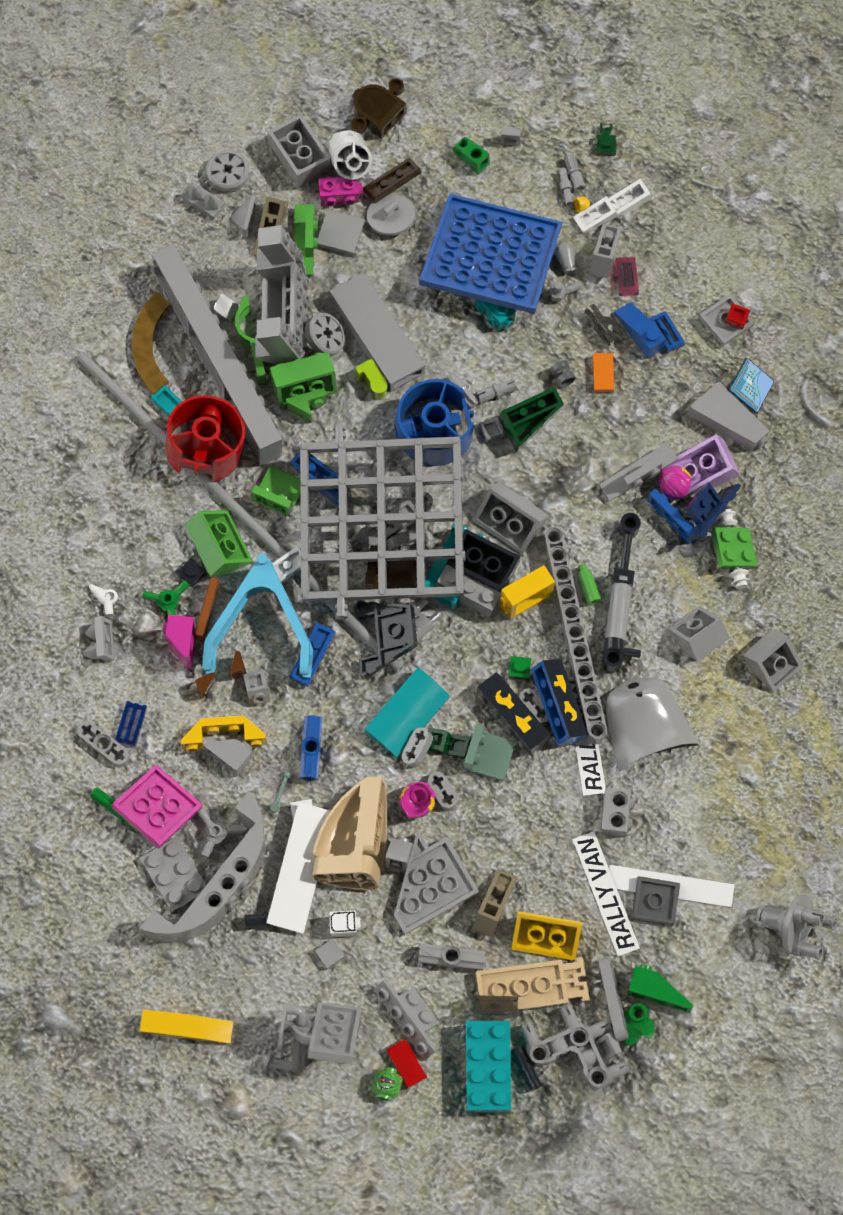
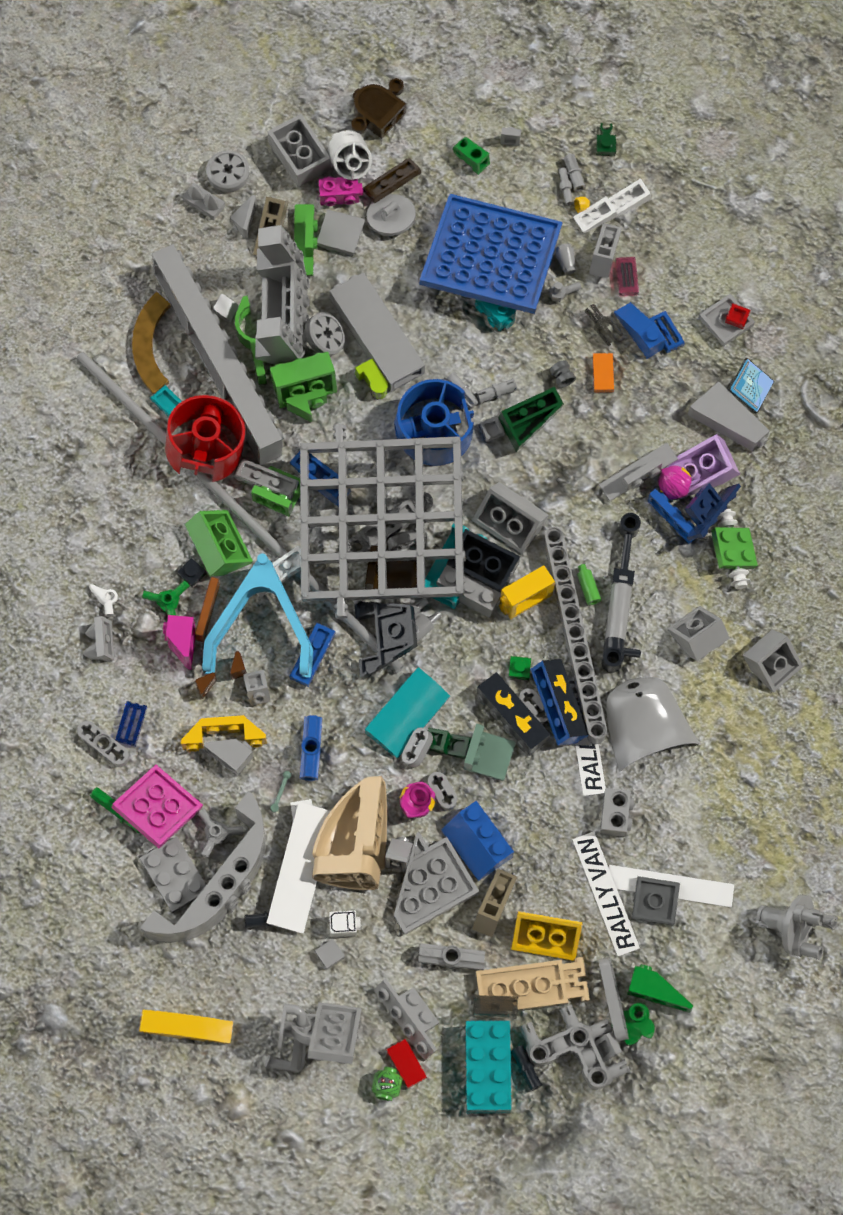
none -> light grey tile [235,459,299,500]
none -> blue slope [441,801,514,882]

